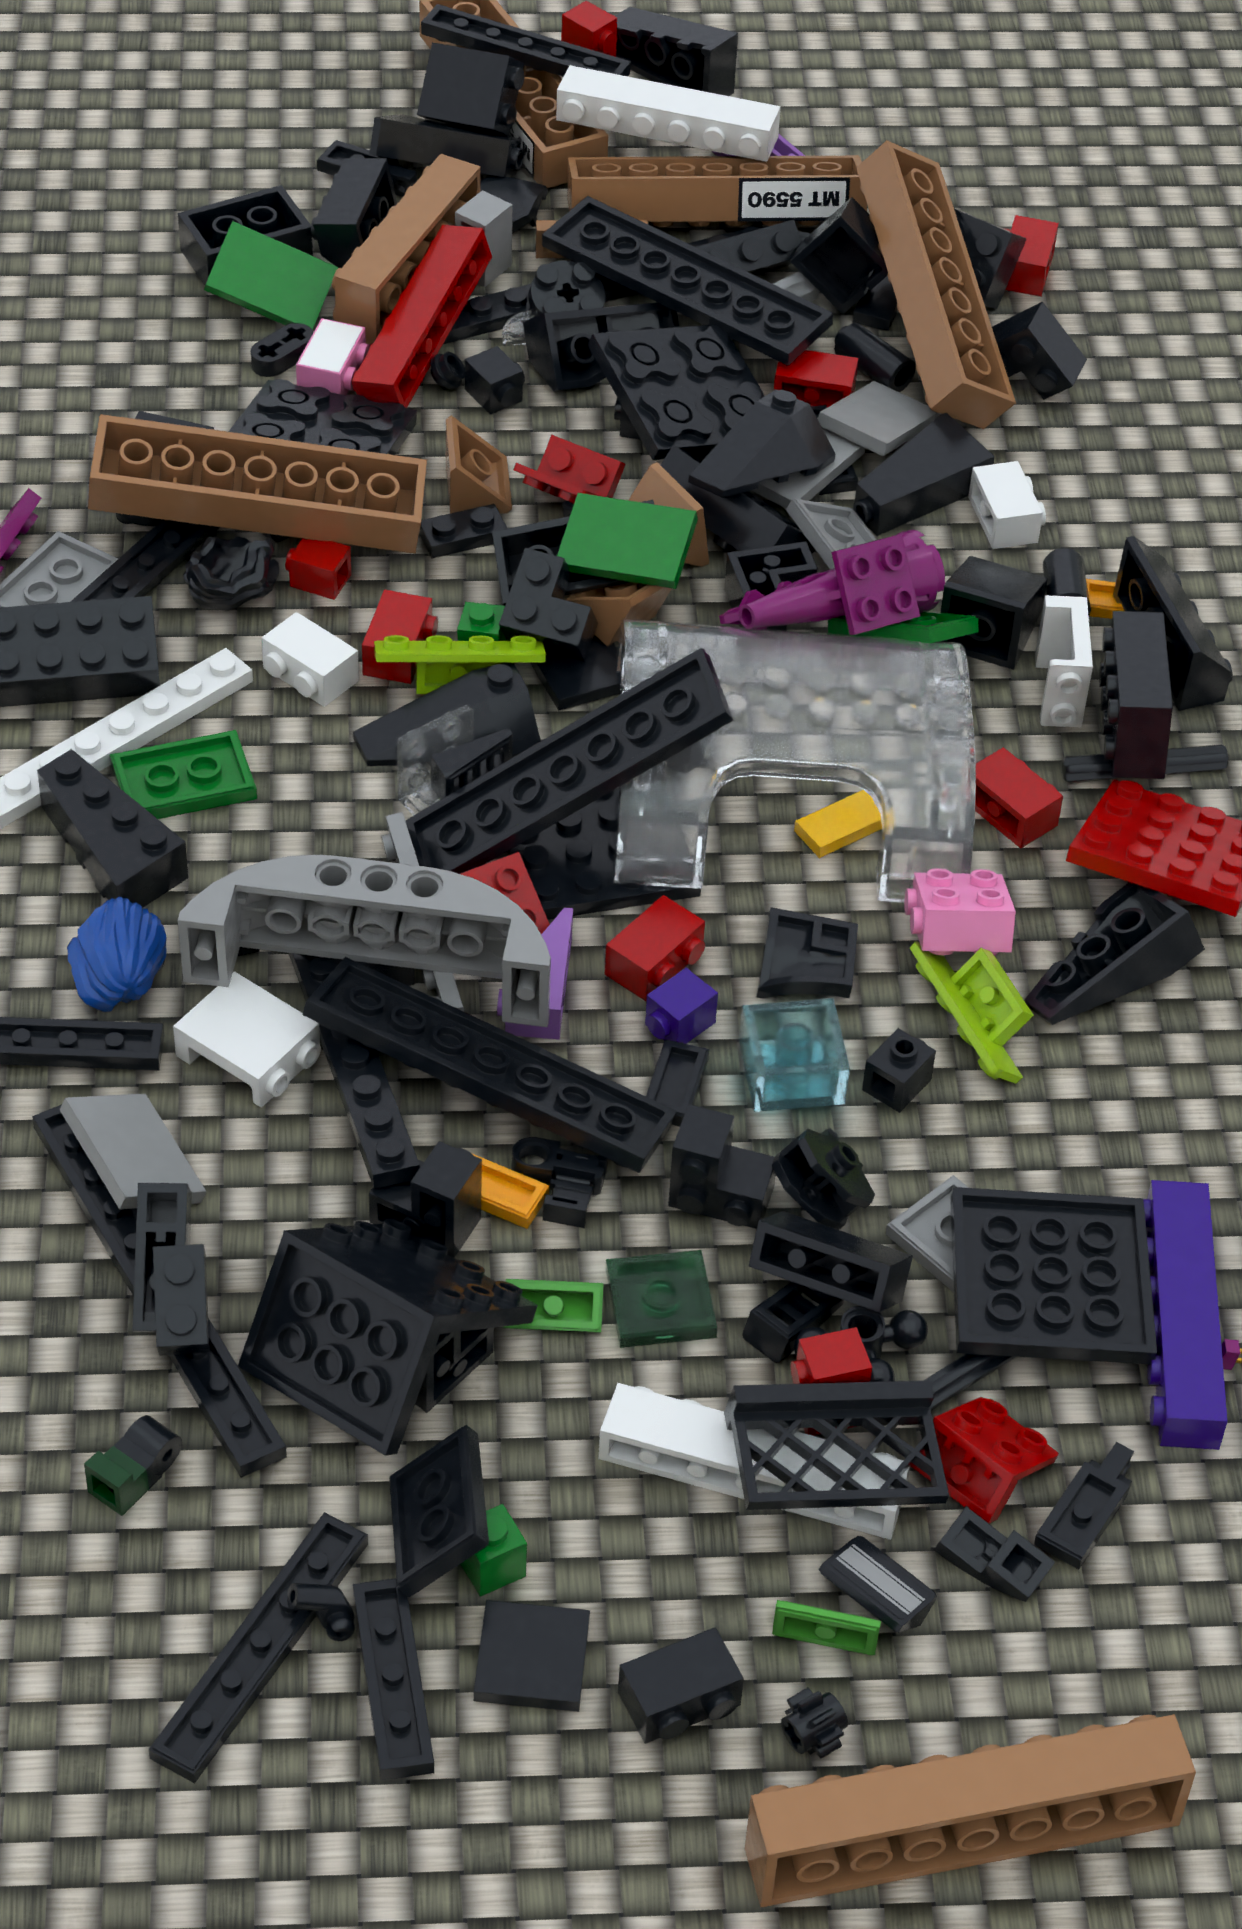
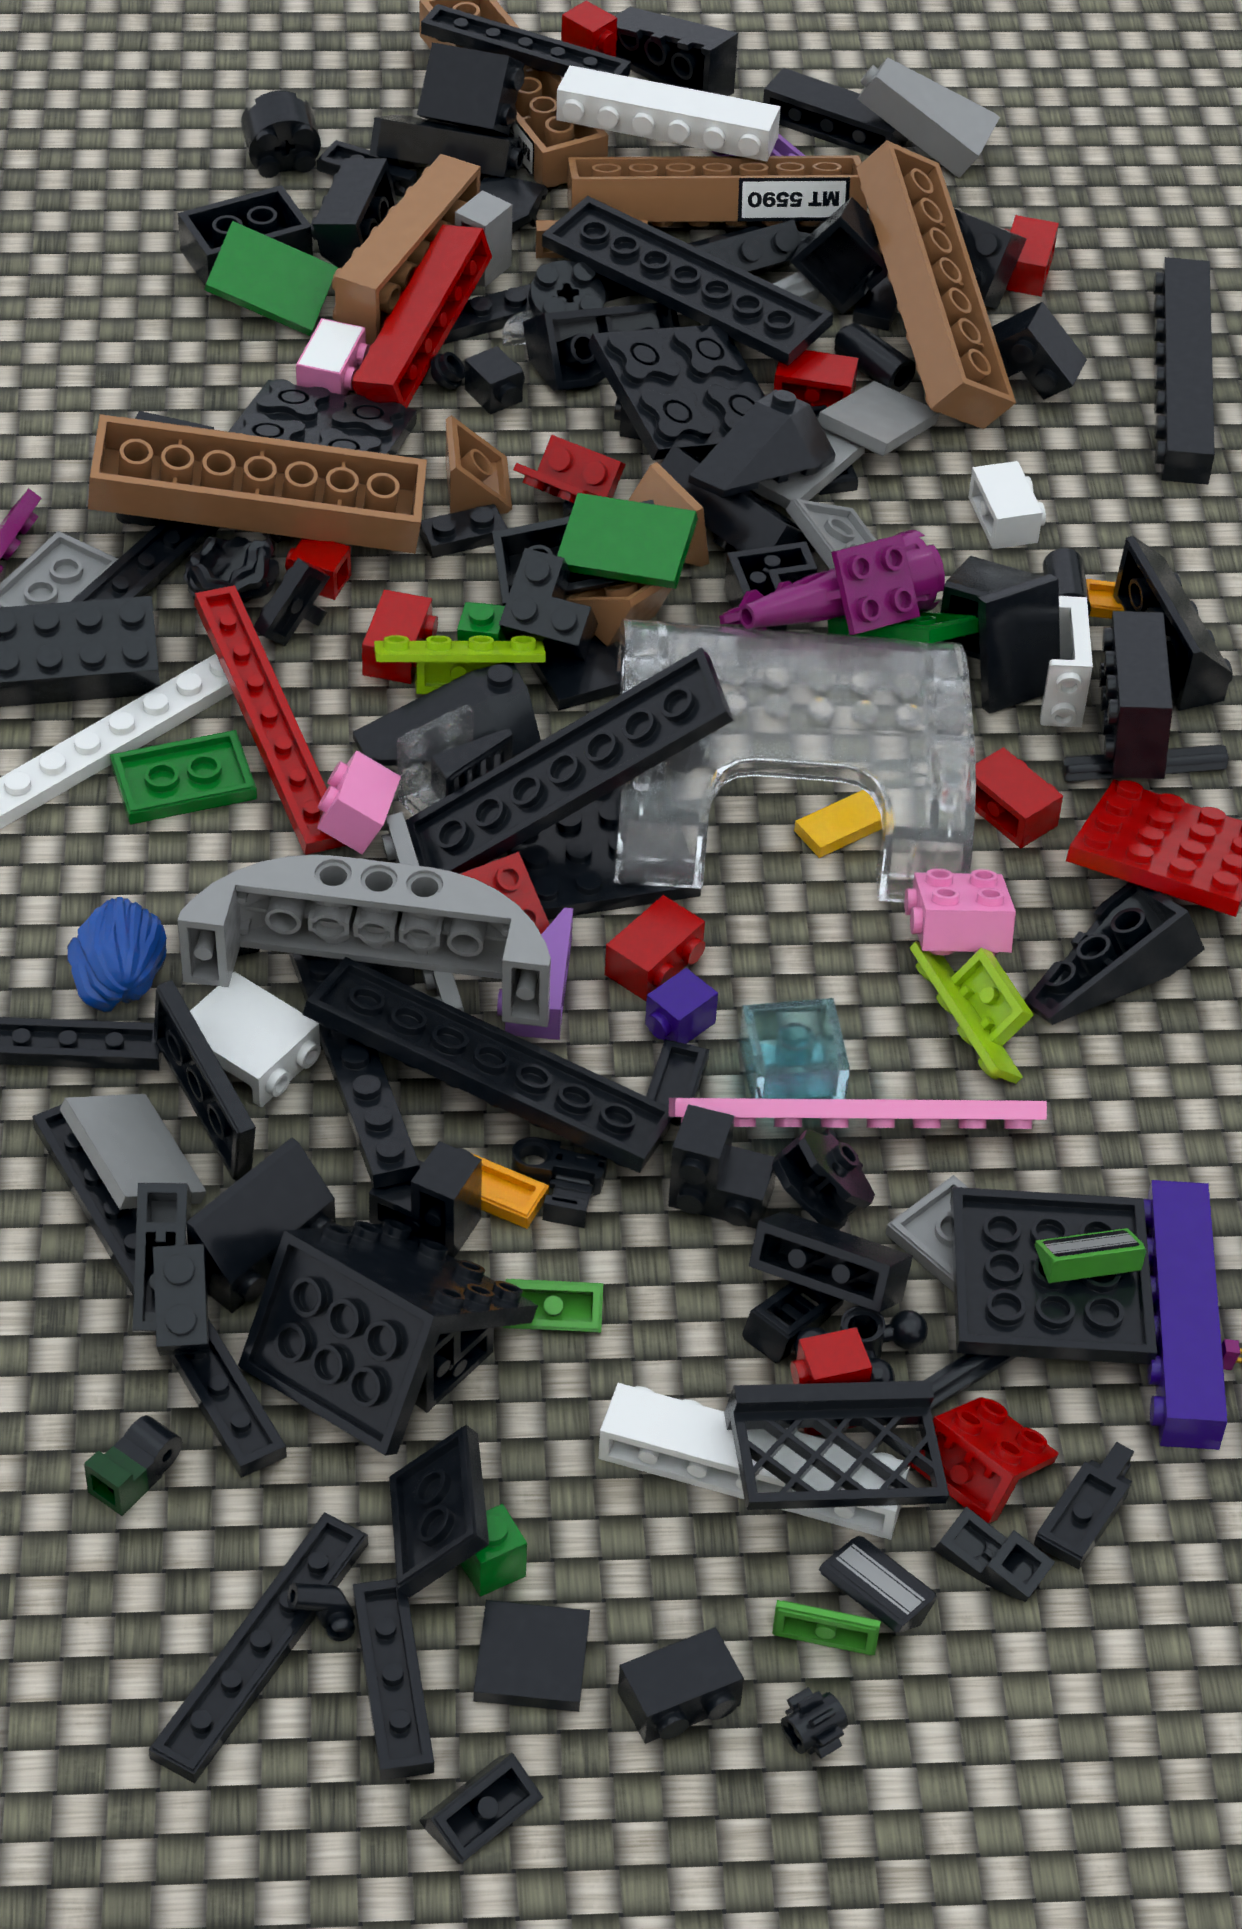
black wedge [37,749,188,908] -> none
black beam [250,323,313,377] -> none
white brick [262,612,359,707] -> none
clear green tile [606,1250,718,1348] -> none
medium nougat brick [744,1714,1196,1907] -> none
black plate [756,907,858,999] -> none
black slope [853,413,995,536] -> none
black brick [862,1028,936,1113] -> none
none -> black tile [154,980,256,1181]
none -> black slope [186,1138,336,1313]
none -> red plate [194,585,346,855]
none -> black brick [241,91,321,178]
none -> black plate [254,558,330,646]
none -> bright pink brick [317,750,401,855]
none -> black slope [419,1753,544,1864]
none -> bright pink plate [668,1098,1047,1129]
none -> black brick [763,68,908,156]
none -> light grey slope [857,57,1000,178]
none -> black tile [978,573,1060,714]
none -> bright green slope [1035,1228,1147,1283]
none -> black brick [1153,257,1215,485]

